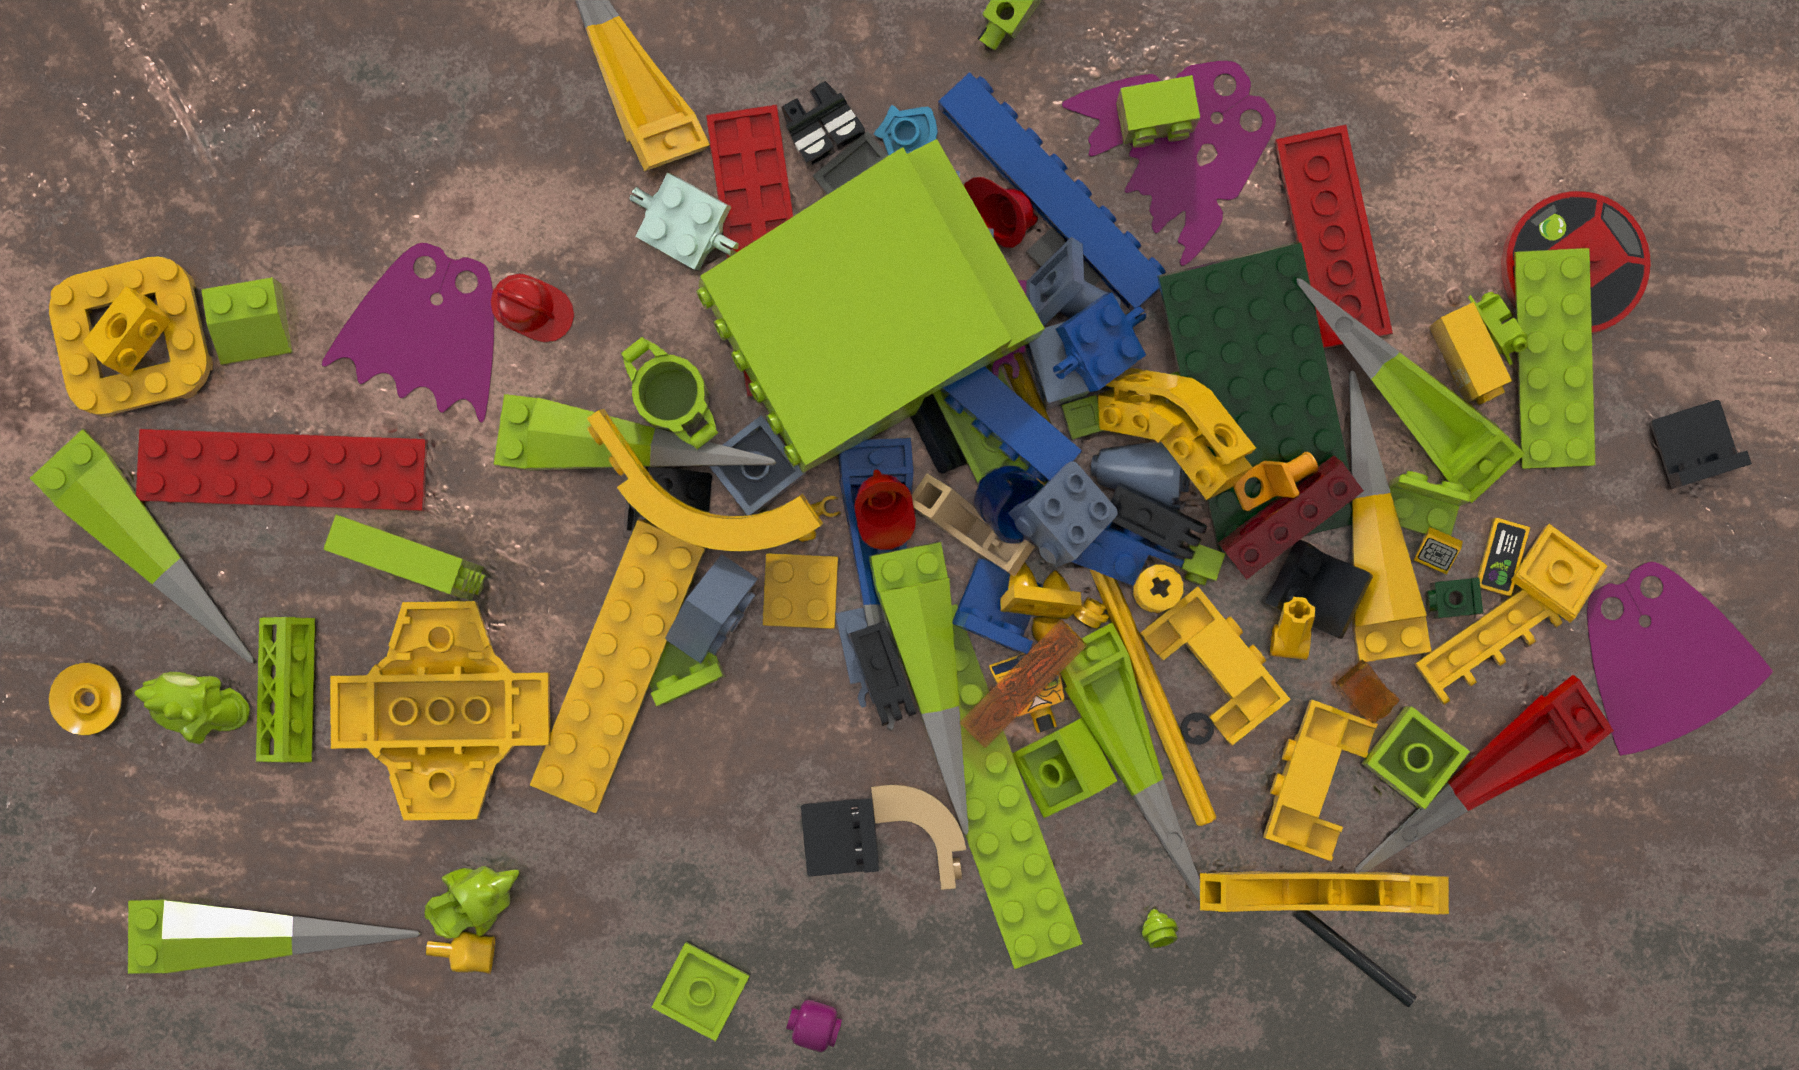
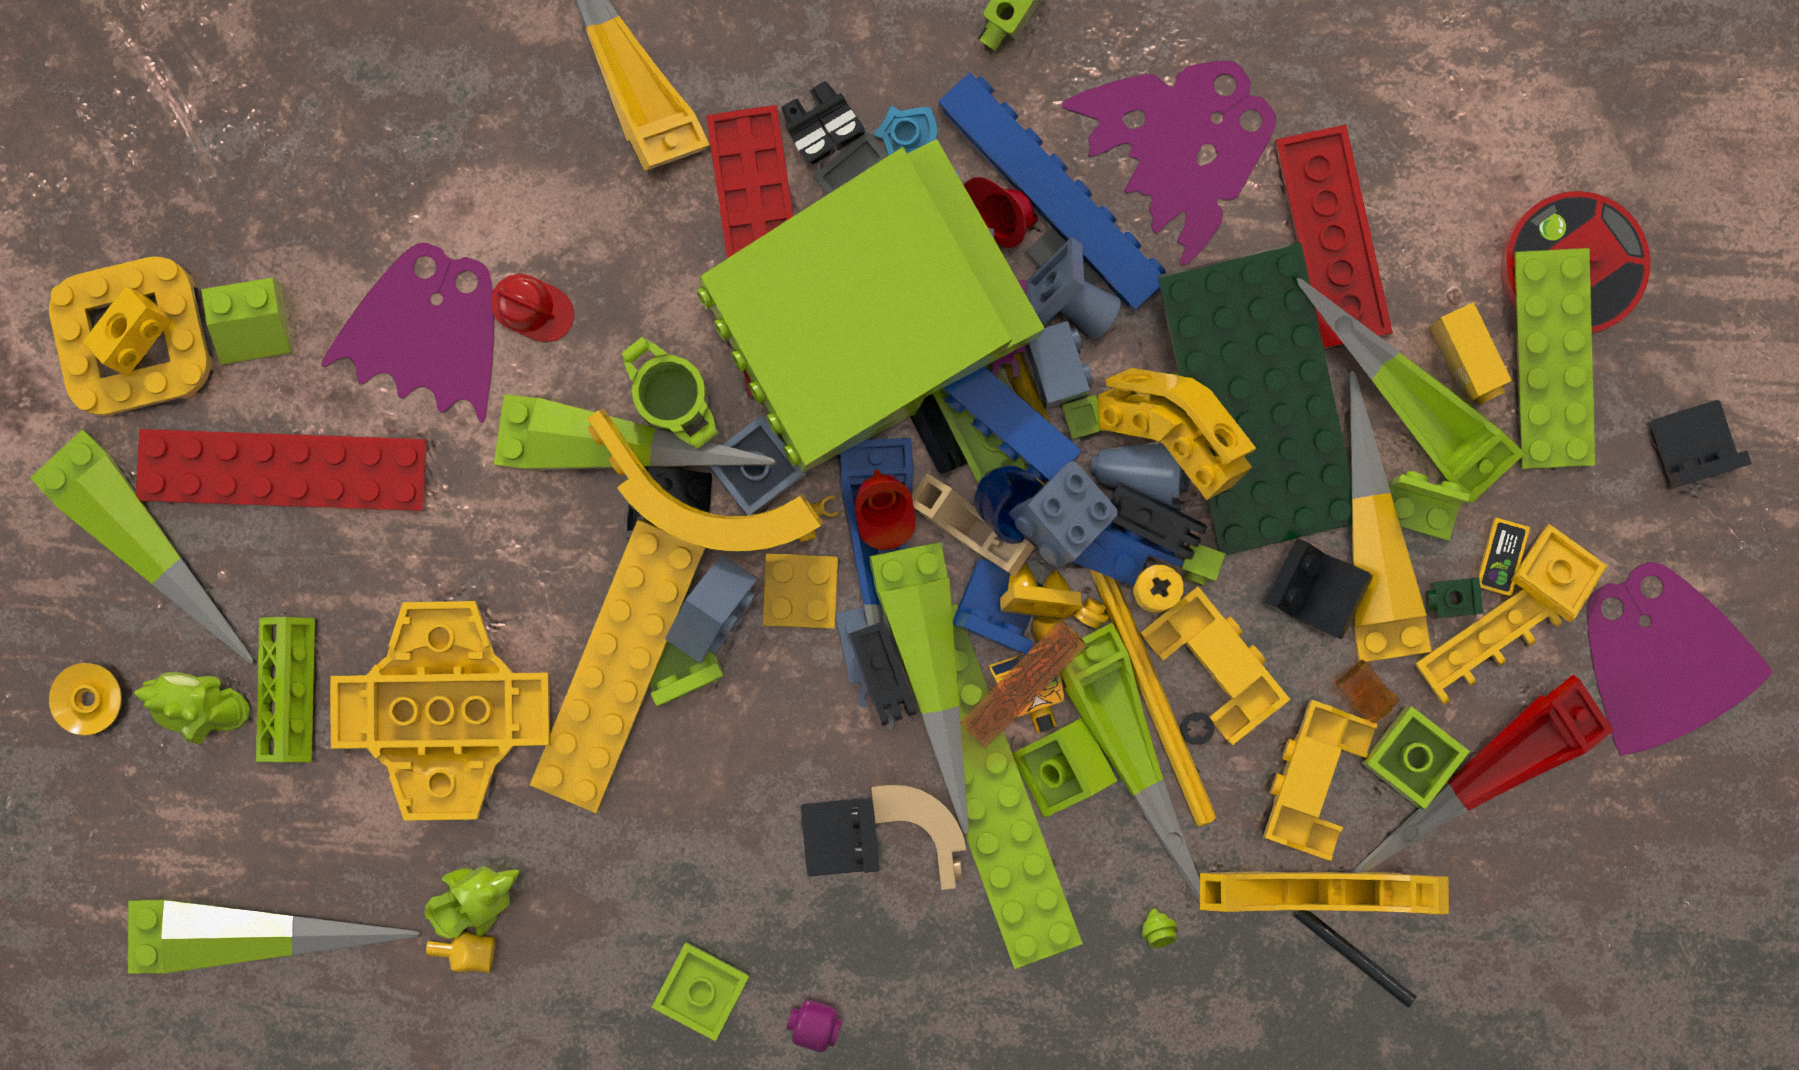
lime window [323,515,486,601] -> none
light aqua plate [629,173,739,270] -> none
blue plate [1053,292,1146,392] -> none
lime brick [1116,75,1200,148] -> none
dark red brick [1218,455,1364,580] -> none
light orange bracket [1233,452,1318,511] -> none
yellow piece [1270,597,1315,660] -> none
tile [1414,527,1463,575] -> none
lime hinge [1468,292,1528,365] -> none

